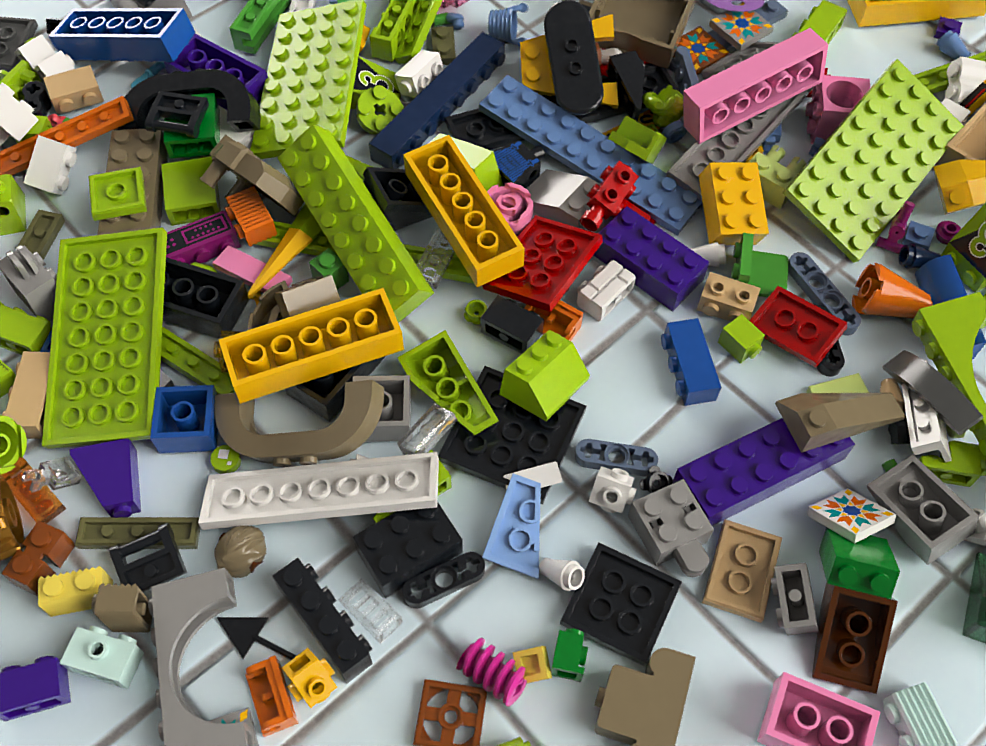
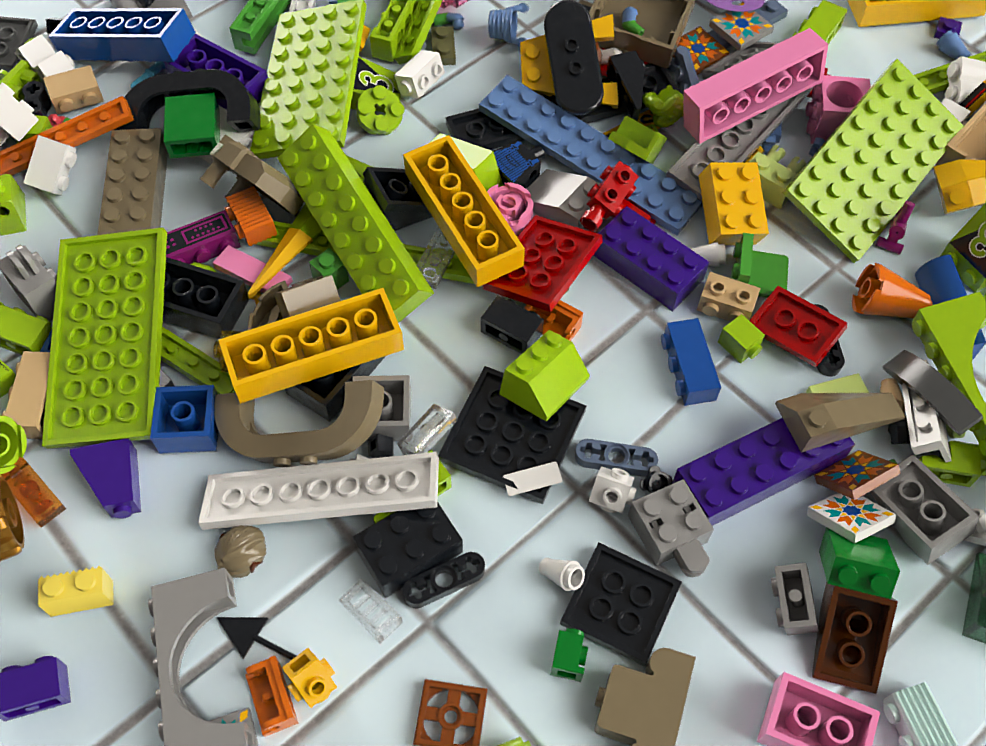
dark orange piece [1,520,75,596] -> none
olive plate [18,210,65,260] -> none
clear plate [21,456,82,492] -> none
light aqua brick [59,626,144,689] -> none
olive tile [75,517,201,549] -> none
lime tile [88,167,147,221] -> none
dark tan brick [92,583,153,633] -> none
black plate [109,522,187,592] -> none
black plate [145,91,209,138] -> none
lime brick [161,156,221,226] -> none
lime tile [210,445,241,474] -> none
black brick [272,558,373,683] -> none
dark blue brick [369,32,506,169] -> none
lime wedge [398,330,499,435] -> none
dark pink piece [456,637,527,707] -> none
lime plate [464,300,487,325] -> none
light blue wing [482,473,541,579] -> none
light yellow plate [513,646,552,684] -> none
white brick [576,260,636,321] -> none
medium blue tile [662,120,687,143] -> none
tan tile [702,519,782,623] -> none
sand blue beam [788,252,861,336] -> none
dark blue cone [899,243,941,269] -> none
medium blue plate [902,221,935,250] -> none
magenta plate [935,221,961,245] -> none
none -> black piece [368,434,394,458]
none -> arm [622,7,645,36]
none -> dark orange tile [814,450,901,500]

